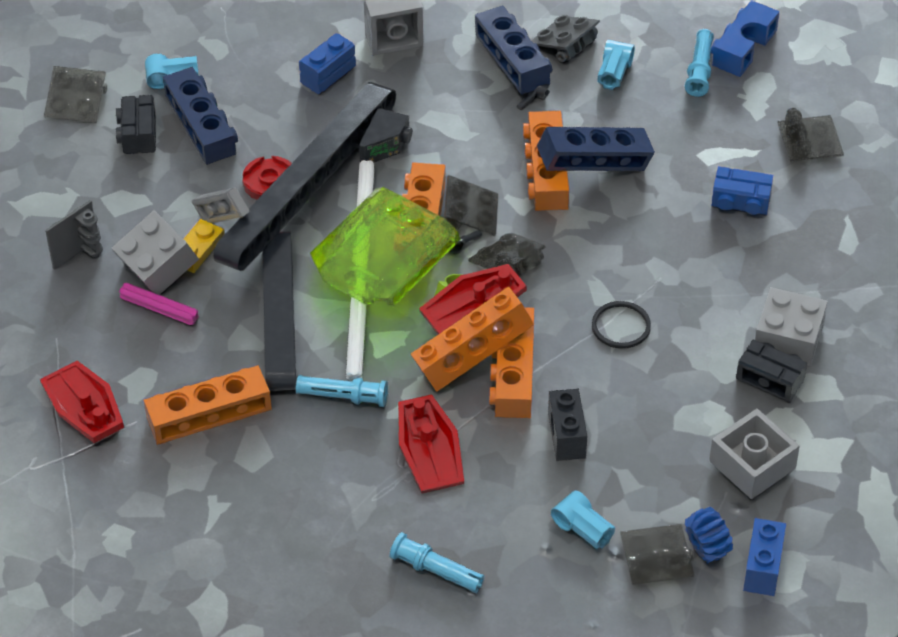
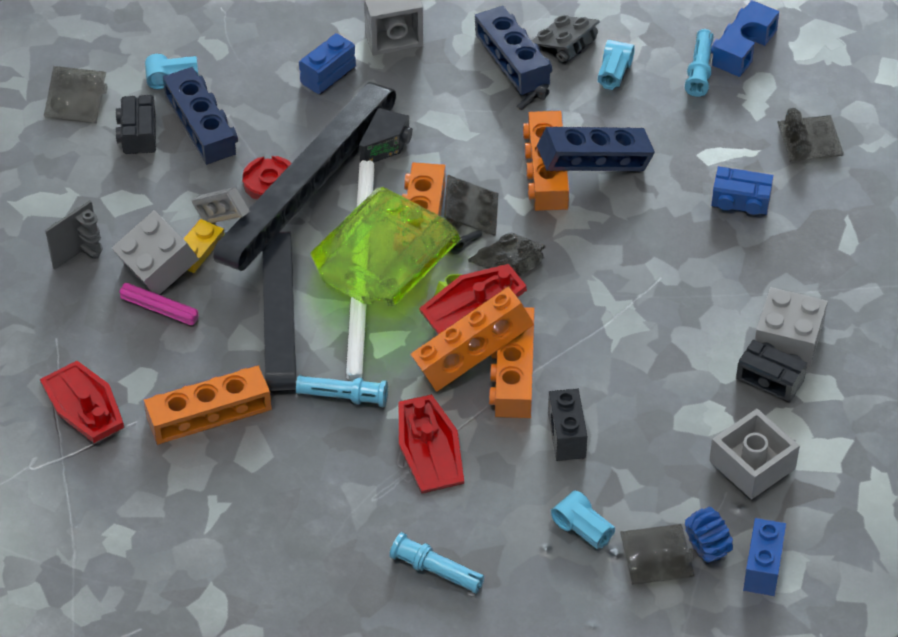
black piece [592,301,651,349] -> none

